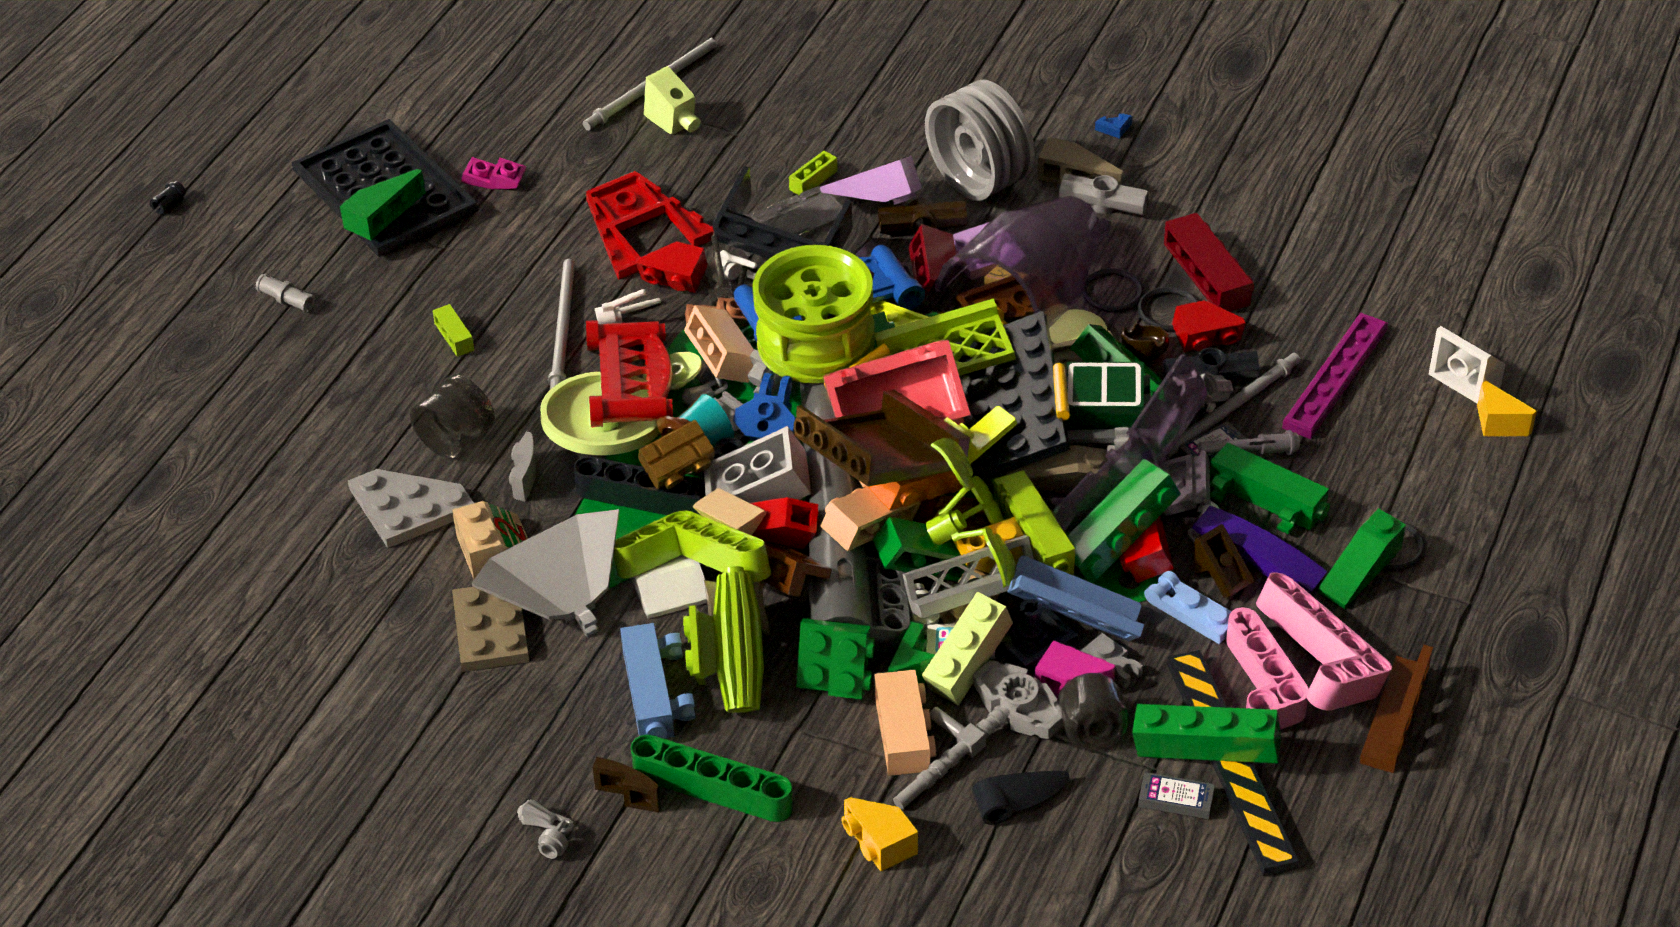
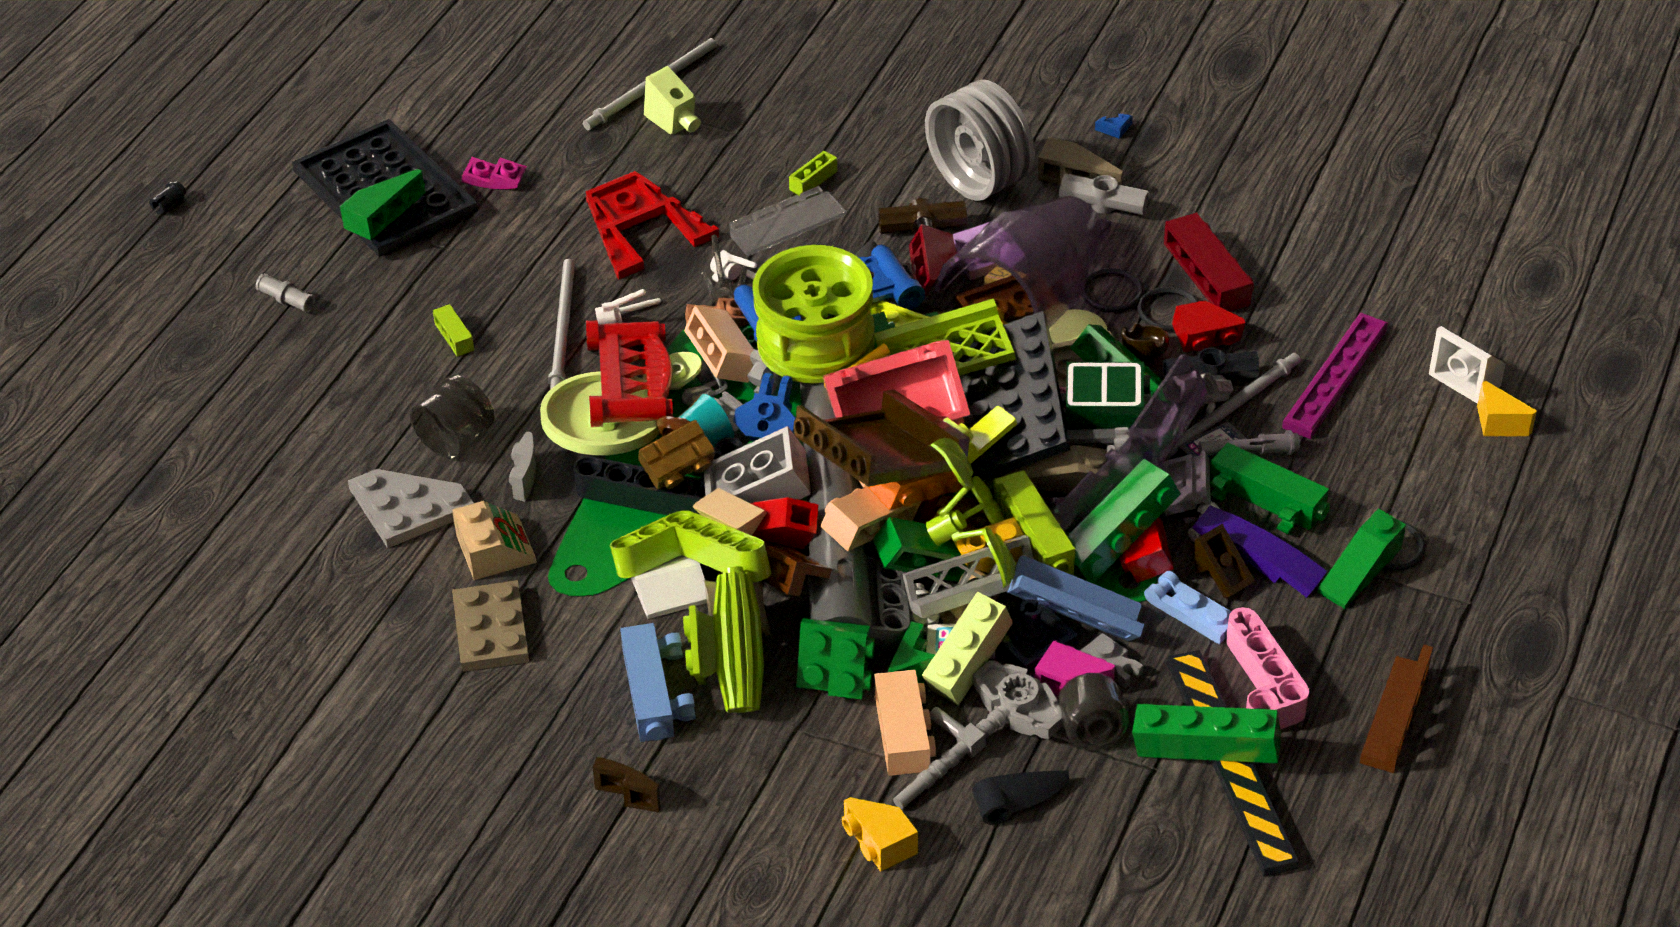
light grey panel [472,509,620,637] -> none
light grey piece [517,799,574,859] -> none
green beam [630,735,793,822] -> none
red slope [636,241,708,293] -> none
black windscreen [713,166,853,259] -> none
lavender slope [820,156,922,205] -> none
yellow piece [1053,363,1070,420] -> none
tile [1138,772,1215,819] -> none
bright pink beam [1256,572,1392,711] -> none

